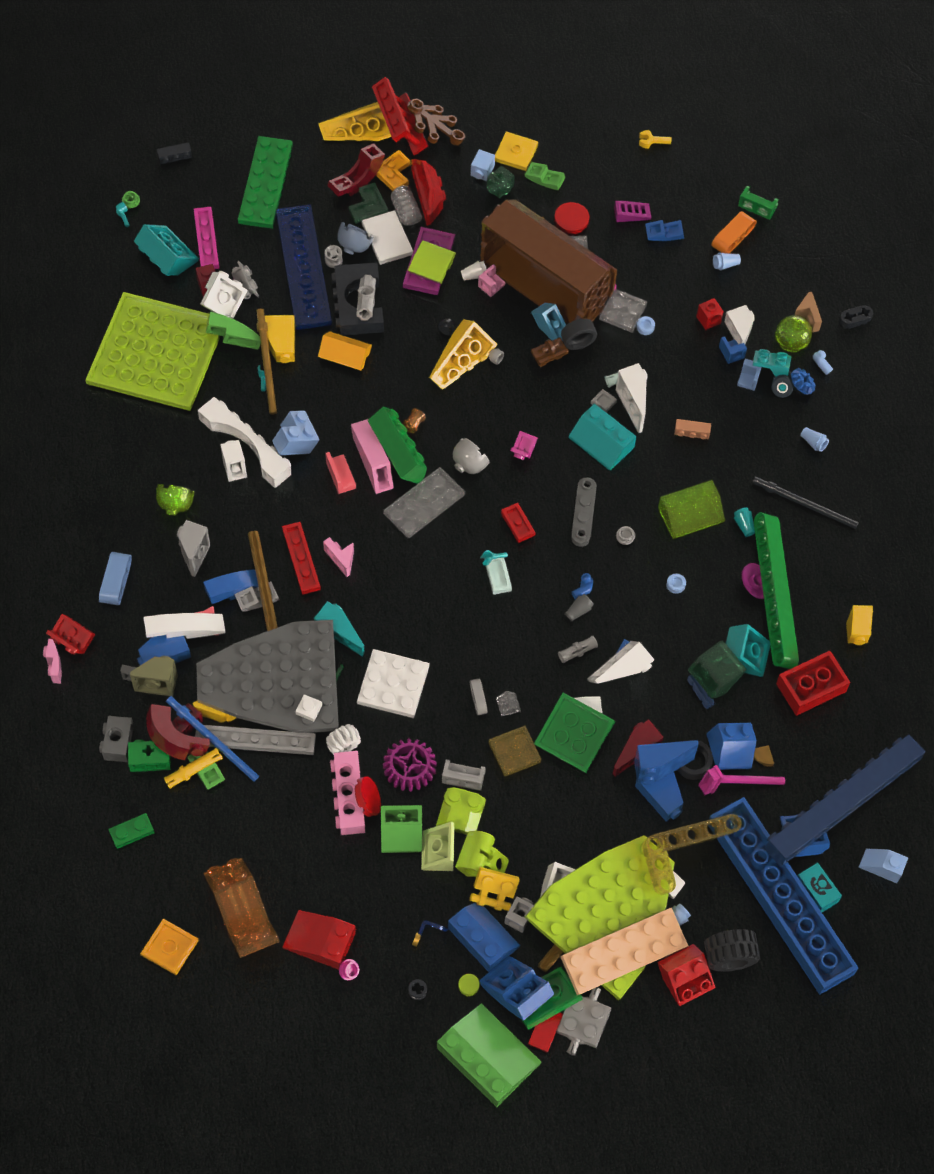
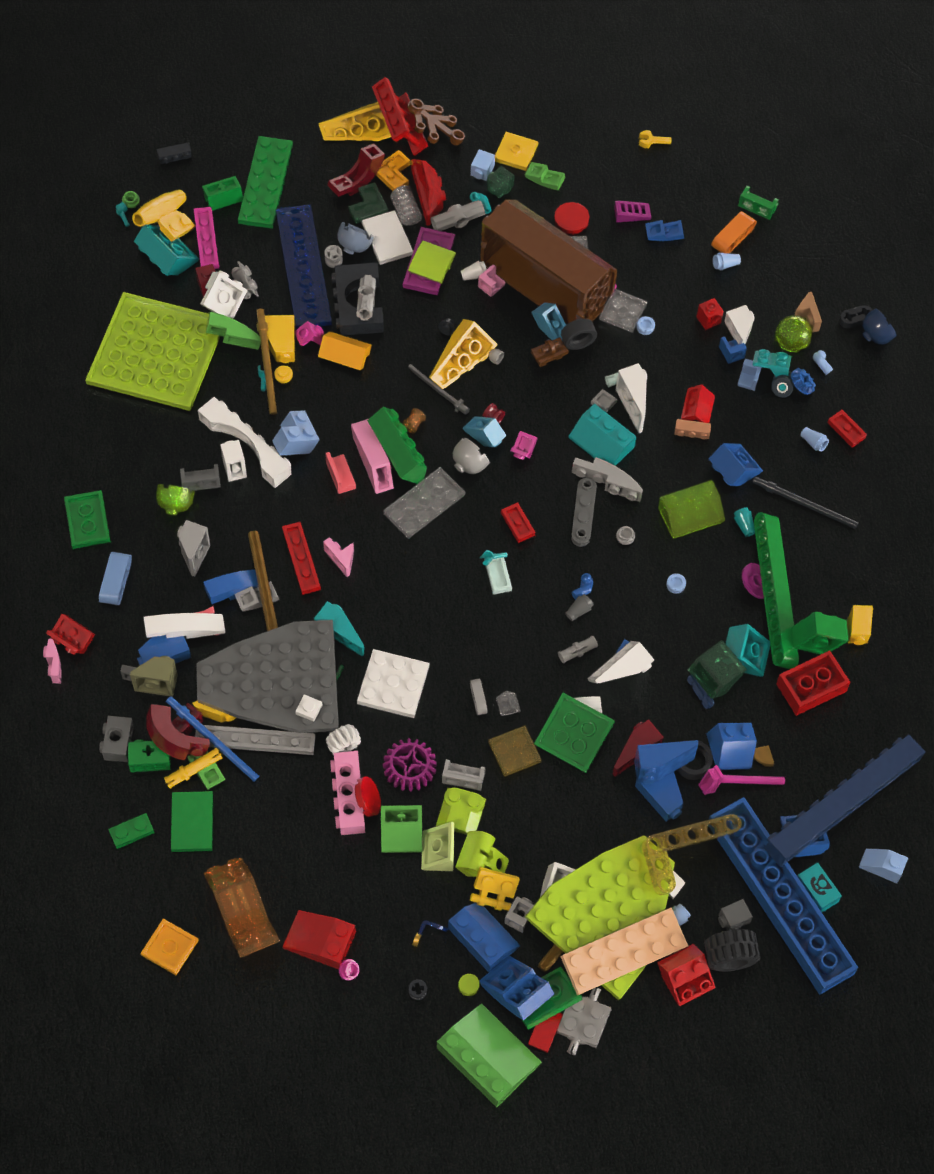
none -> green tile [64,490,110,549]
none -> yellow plate [132,190,195,242]
none -> green tile [171,791,213,852]
none -> dark grey hinge [180,464,221,492]
none -> green hinge [202,176,243,211]
none -> yellow plate [274,366,293,383]
none -> dark pink bracket [294,321,324,346]
none -> flat silver sword [408,364,470,415]
none -> light grey piece [431,200,485,231]
none -> dark azure slope [463,417,506,447]
none -> teal arm [470,192,492,214]
none -> dark red wheel [482,403,505,423]
none -> light grey slope [572,457,643,502]
none -> red panel [681,384,715,423]
none -> blue slope [709,443,763,486]
none -> dark grey brick [718,899,753,931]
none -> green brick [792,612,848,655]
none -> red plate [827,410,867,448]
none -> dark blue cylinder [862,308,897,345]

